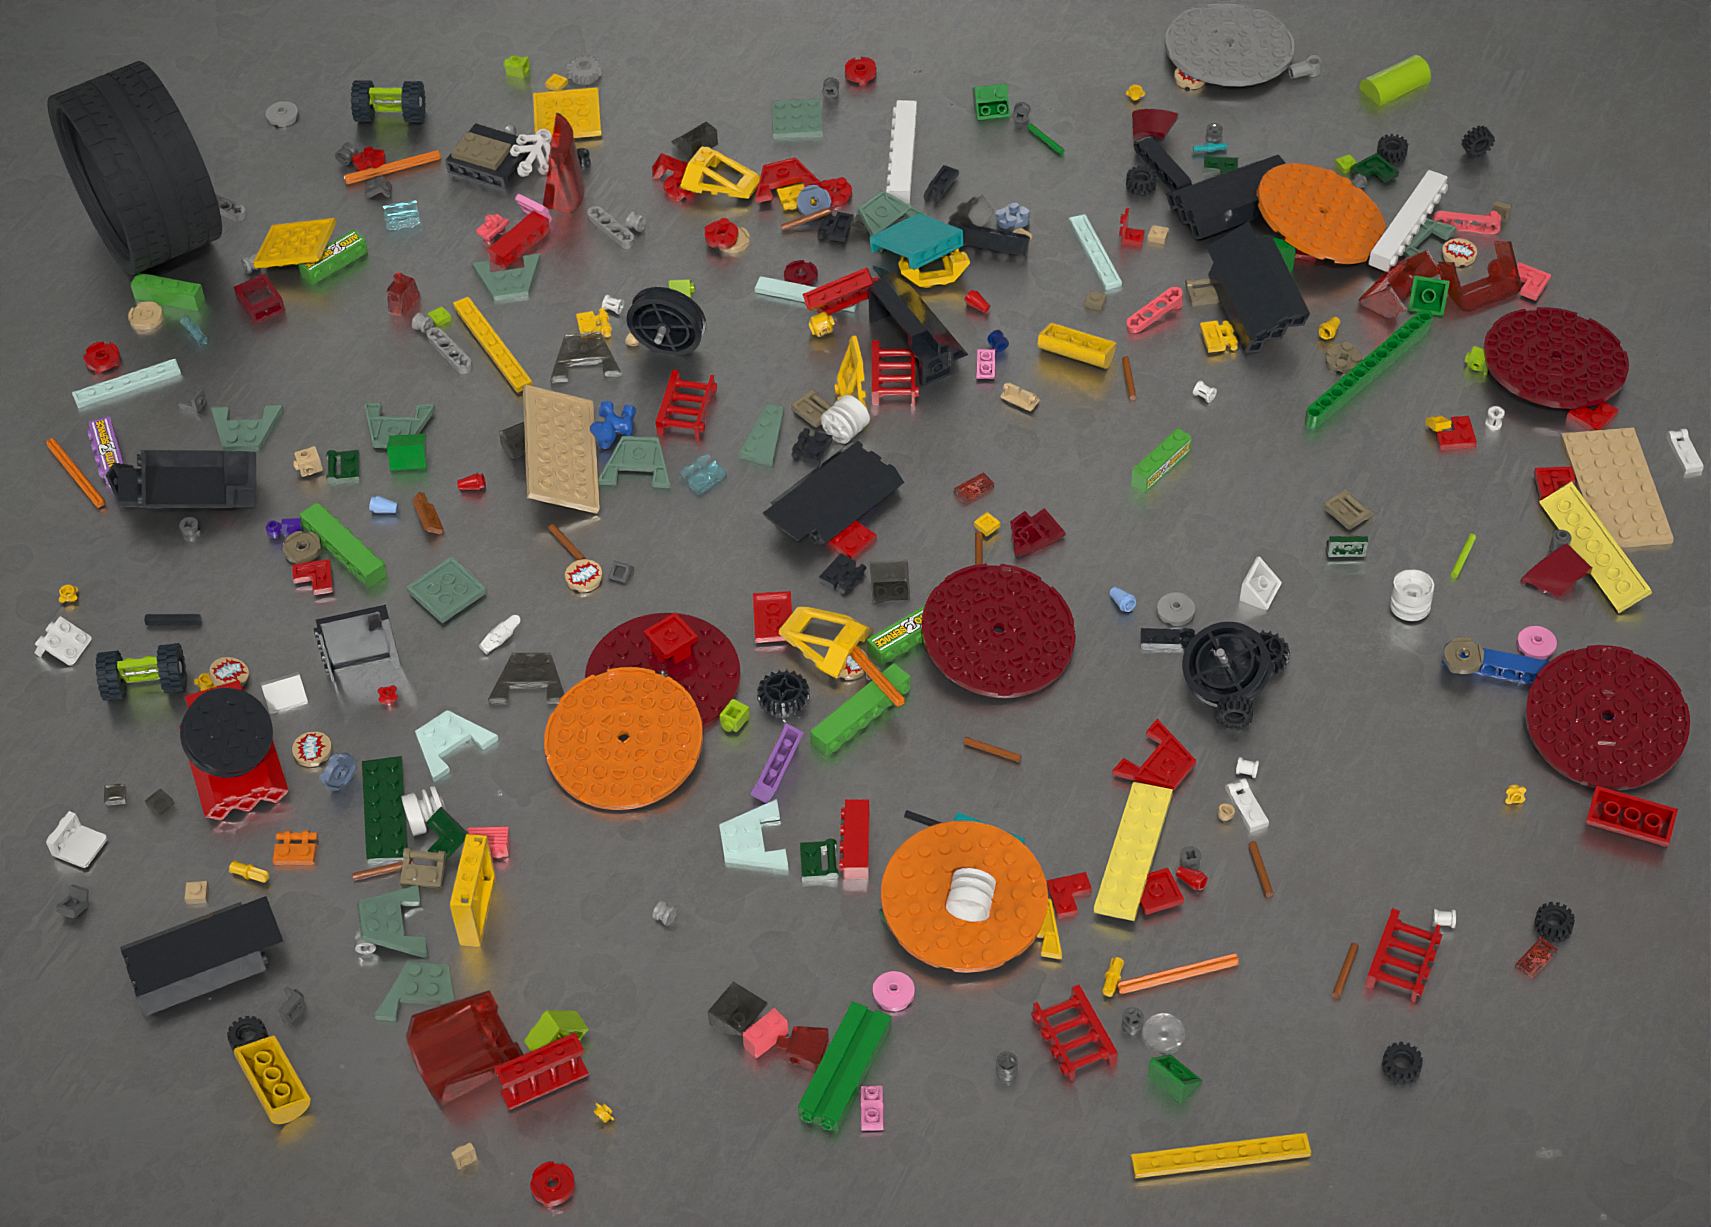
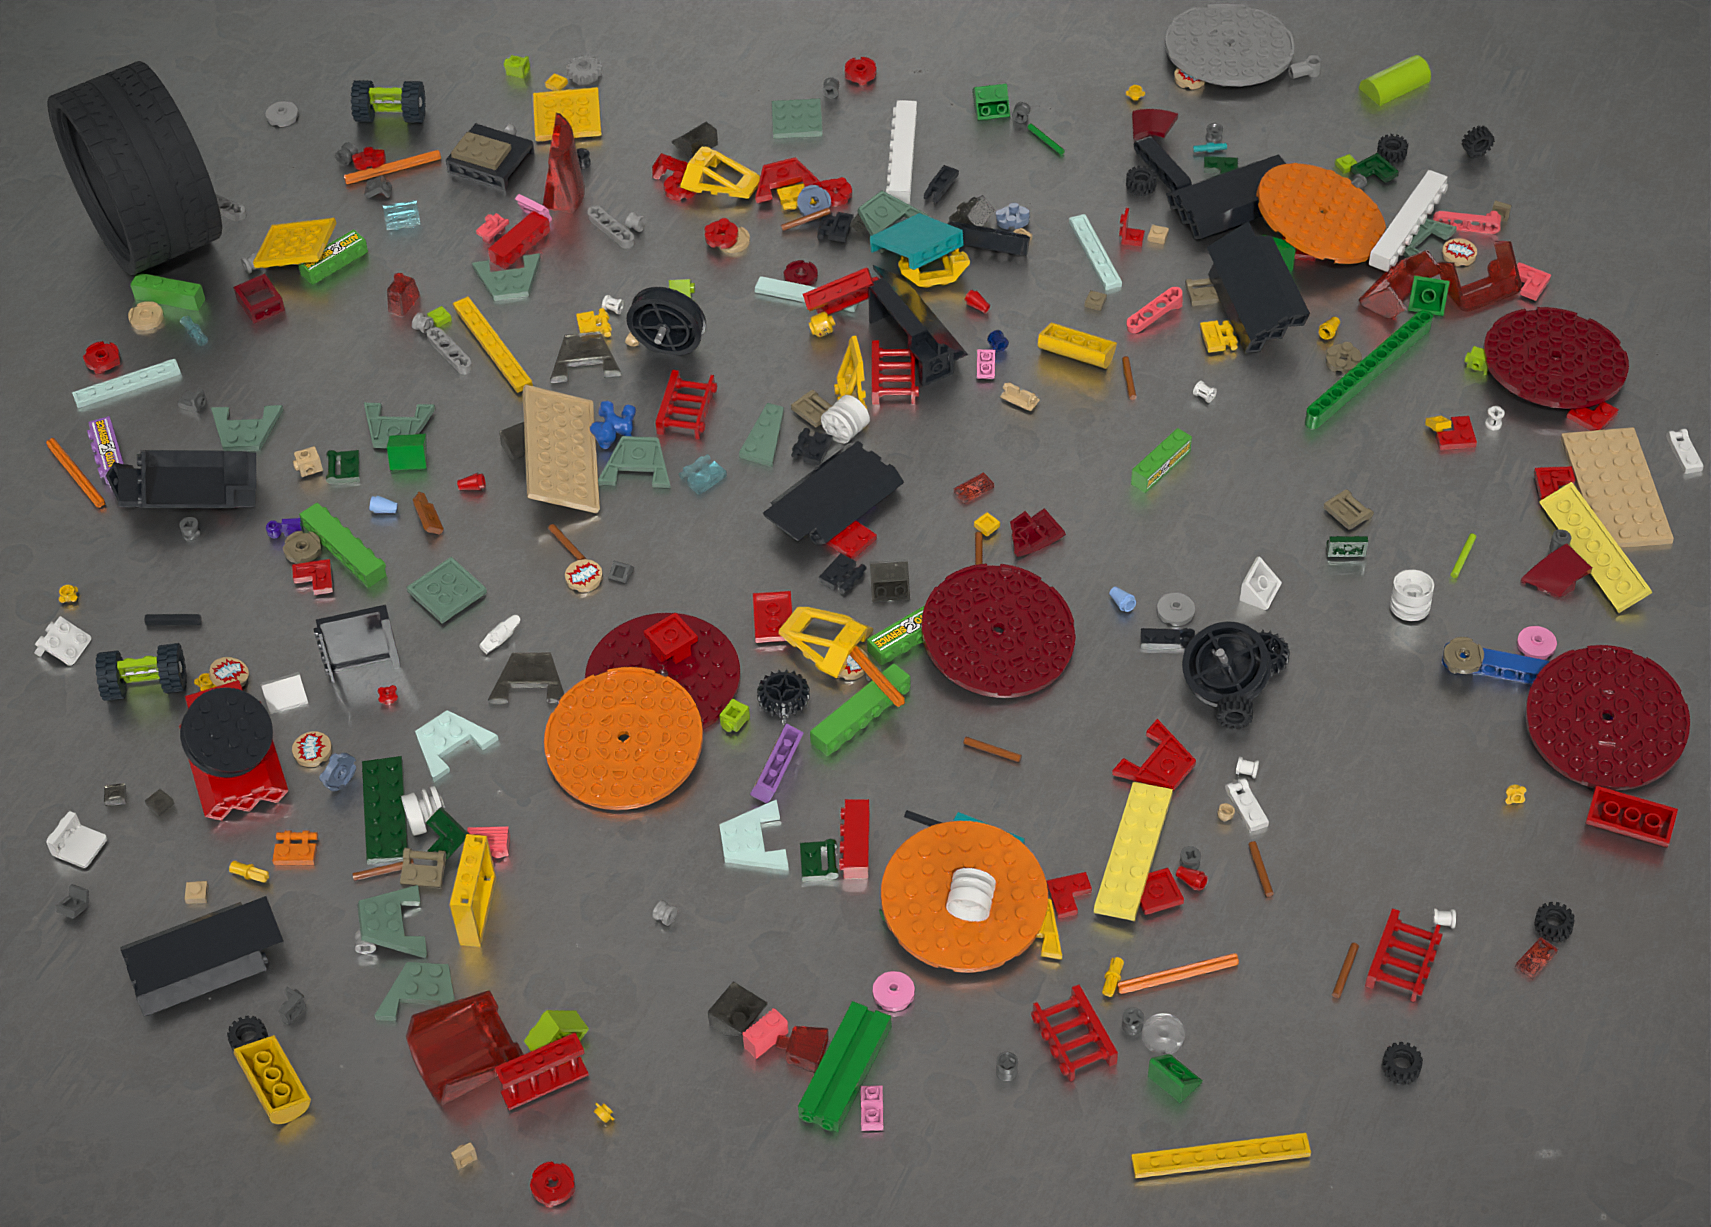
white plant [510,129,556,177] -> none

